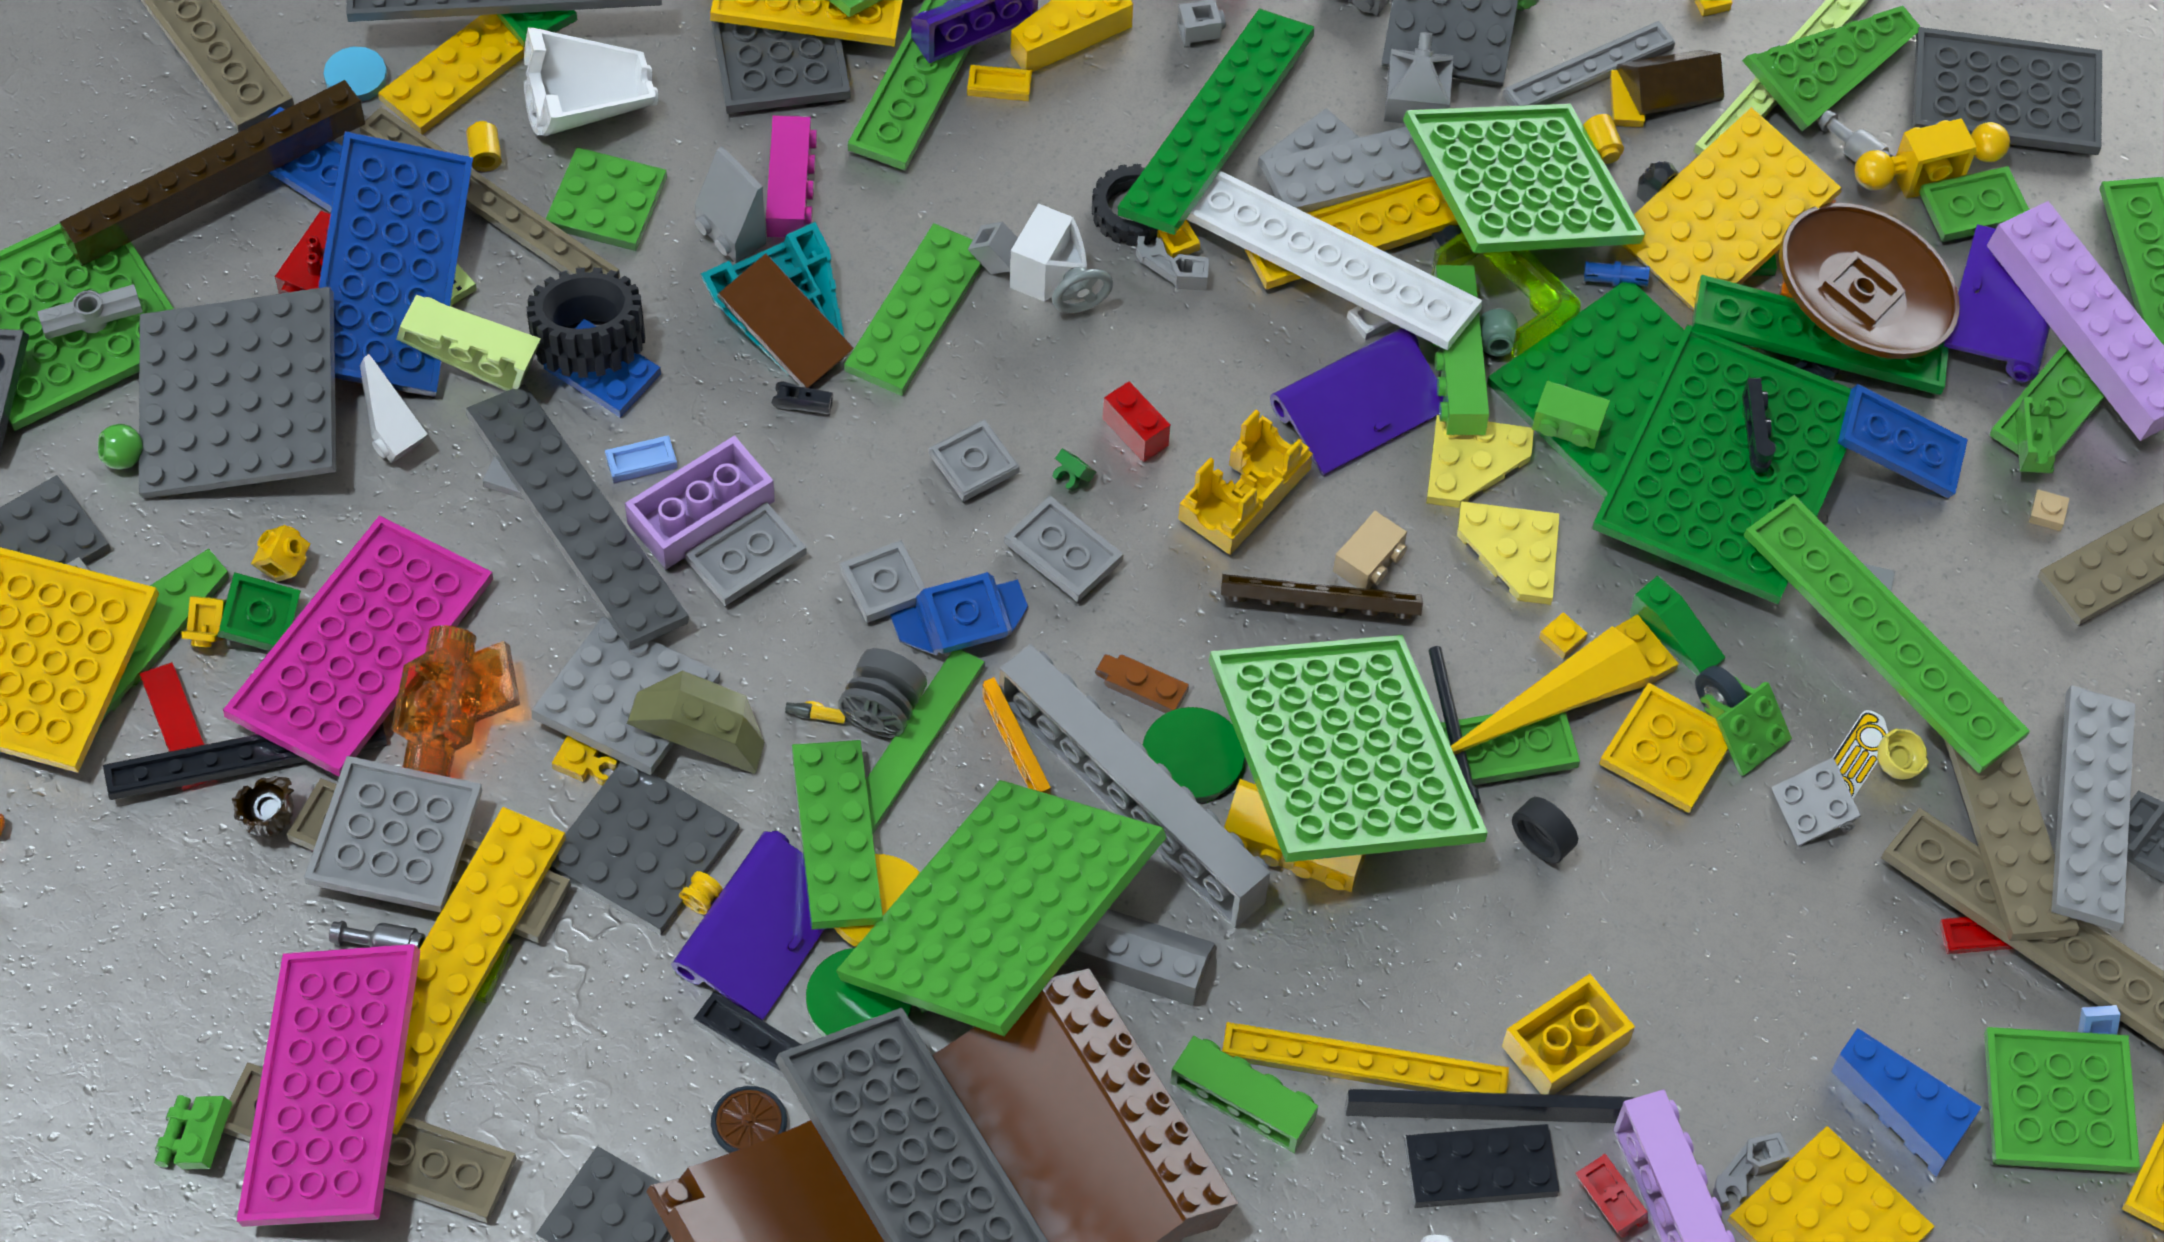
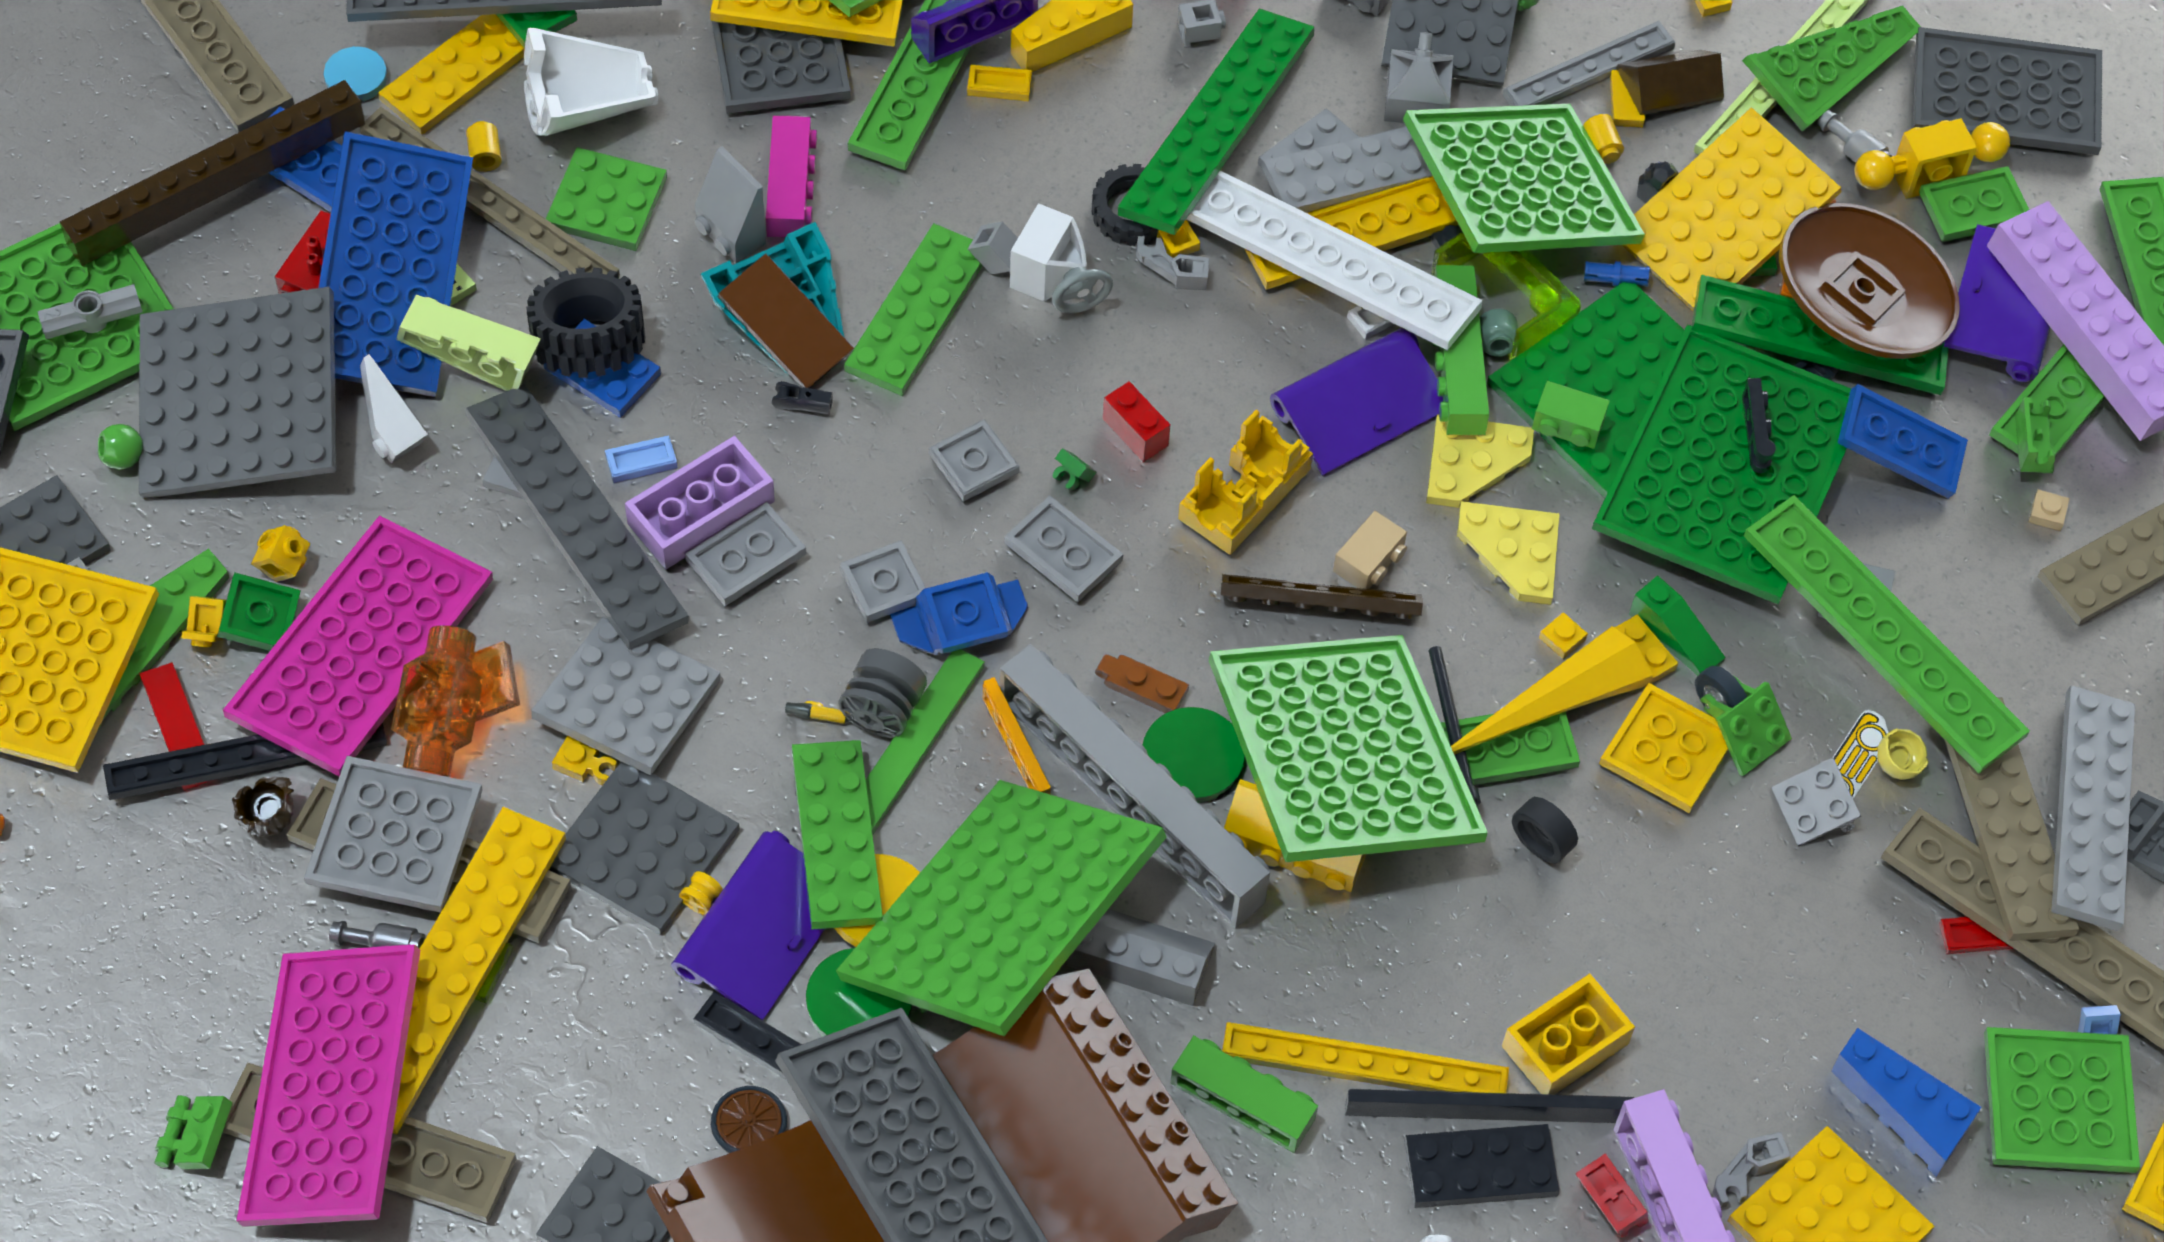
olive wedge [626,670,765,774] -> none

